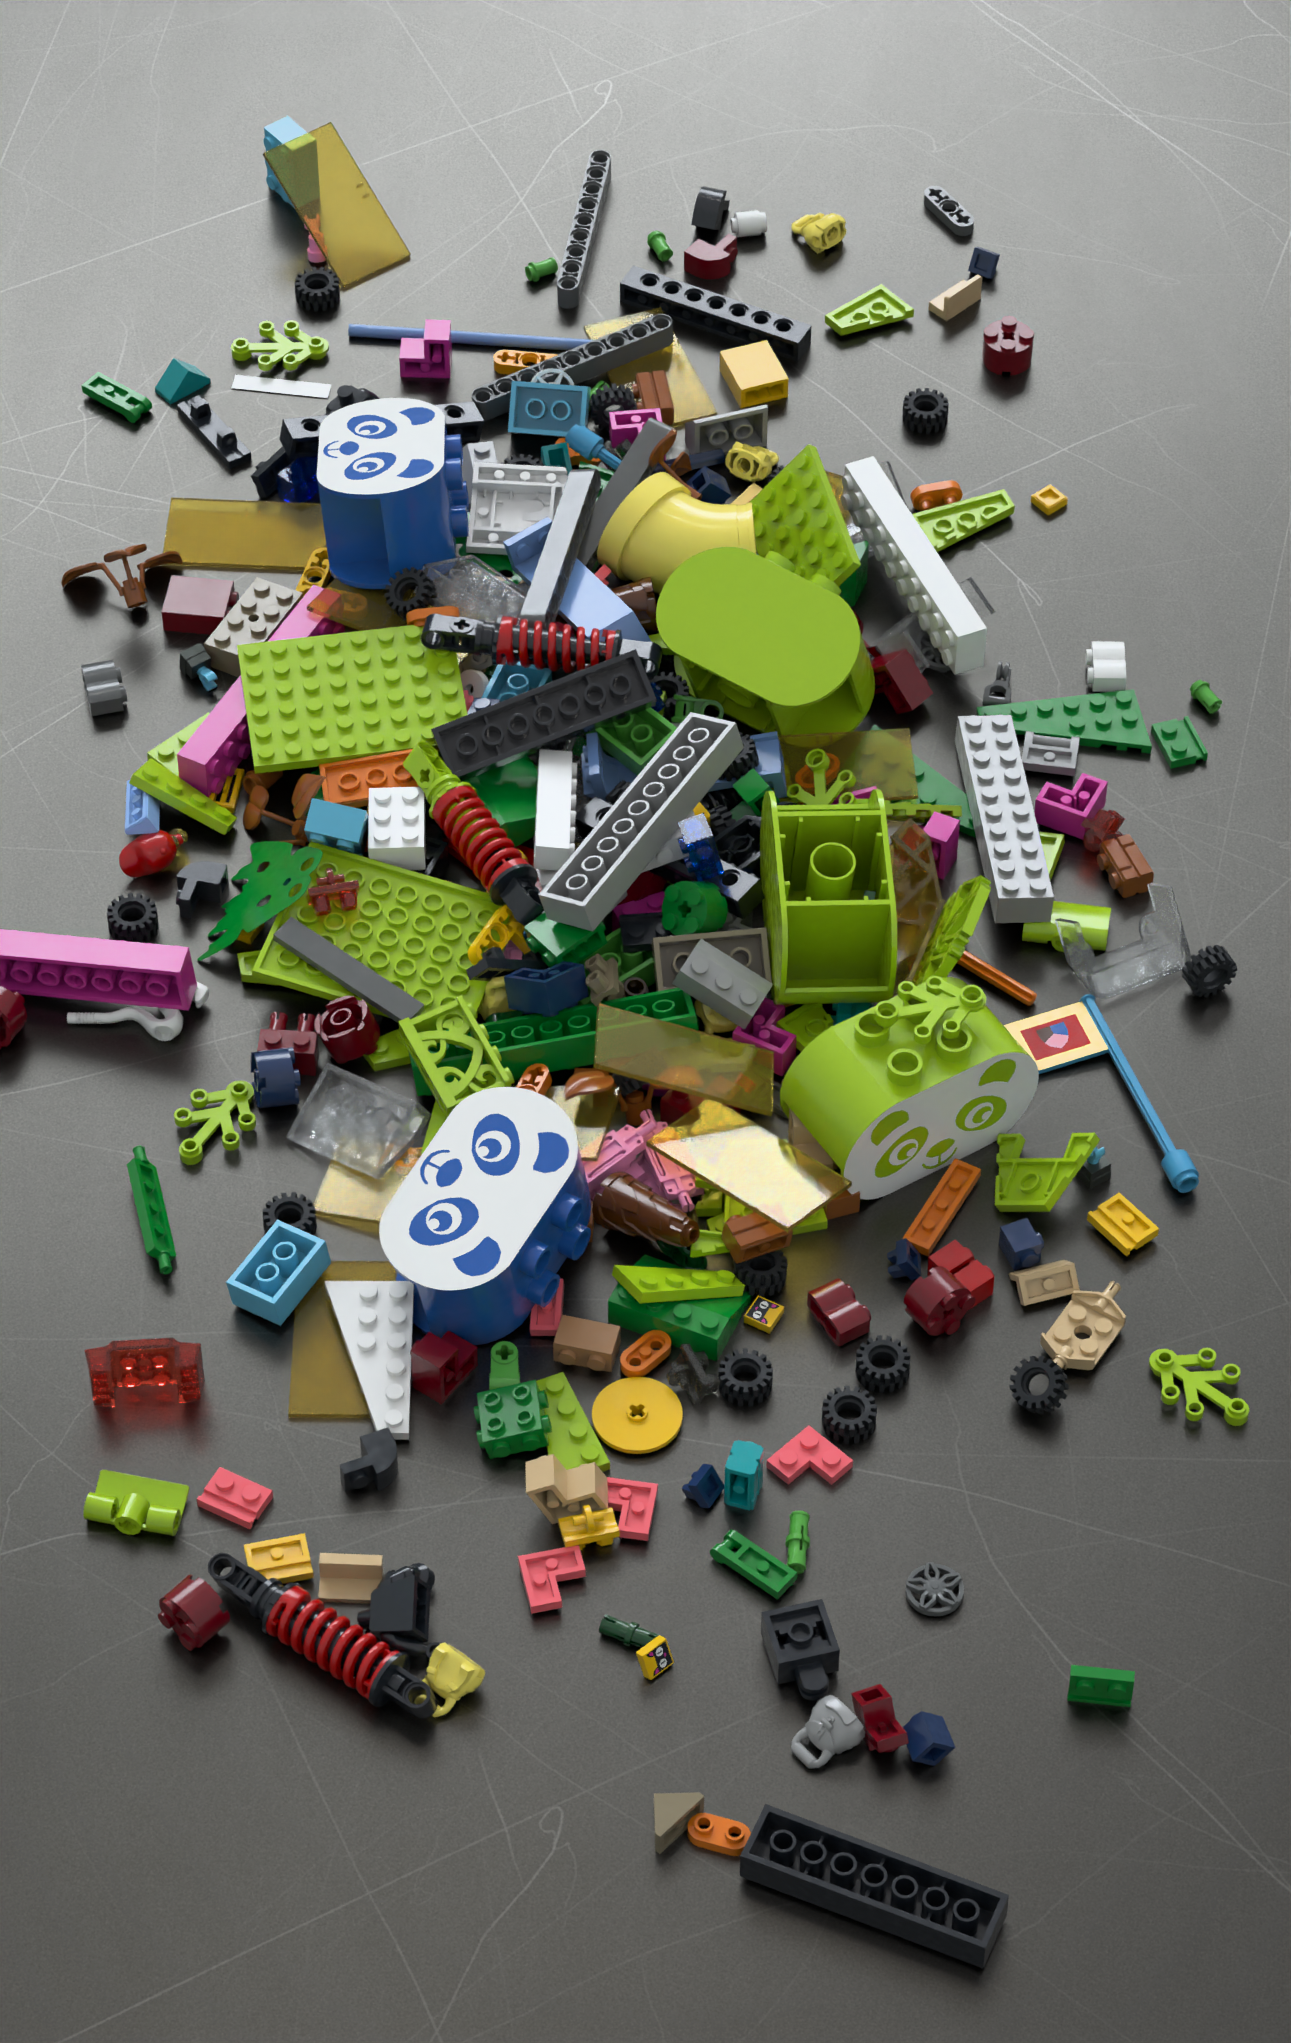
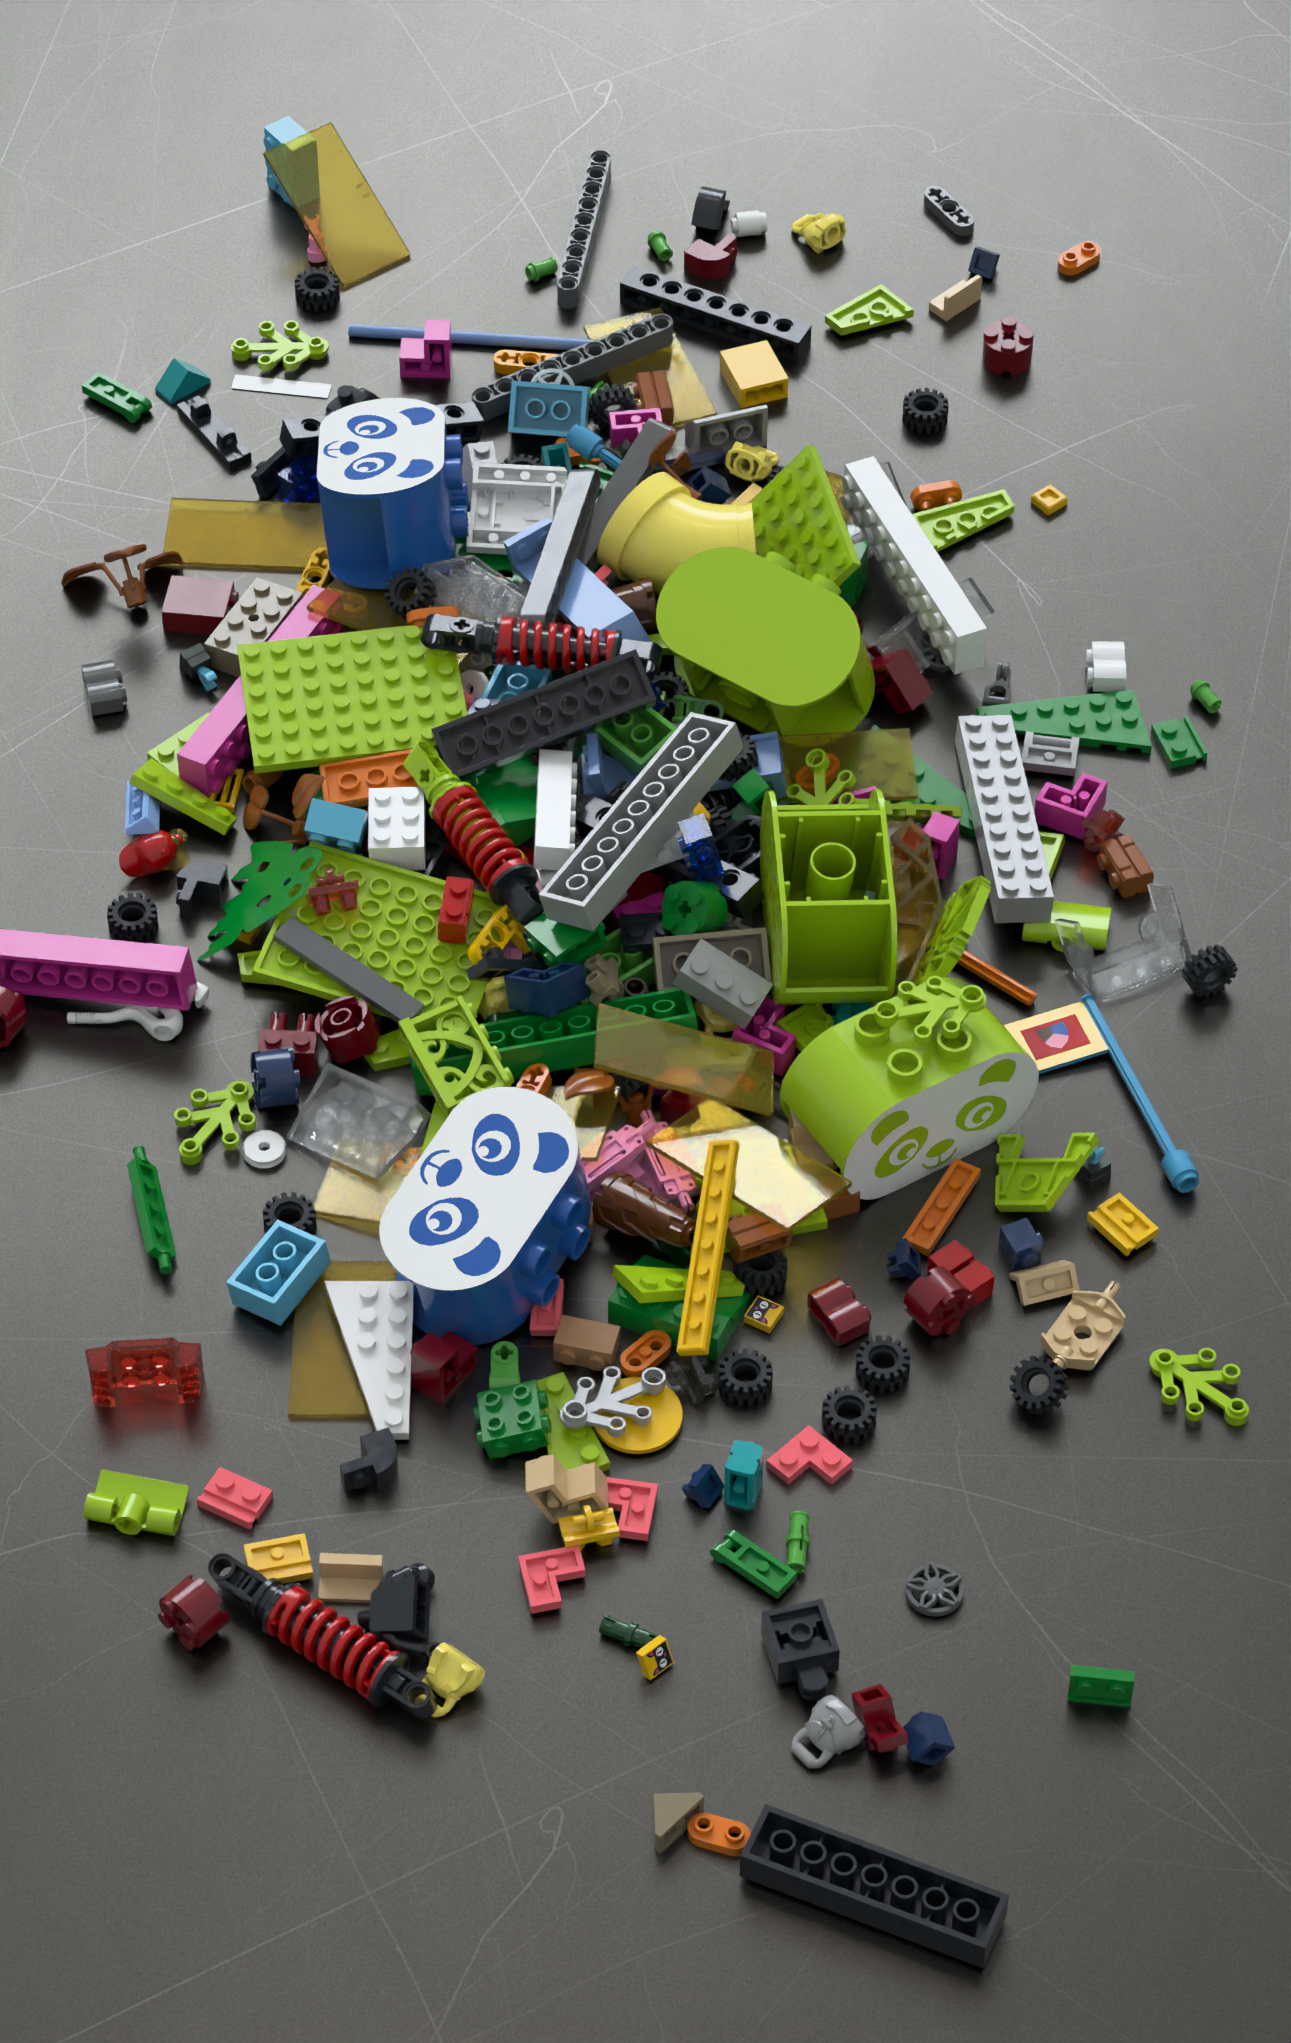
none -> white piece [243,1130,286,1168]
none -> red brick [438,876,474,944]
none -> light grey plant [560,1366,666,1437]
none -> yellow tile [676,1139,740,1356]
none -> orange plate [1057,241,1101,275]

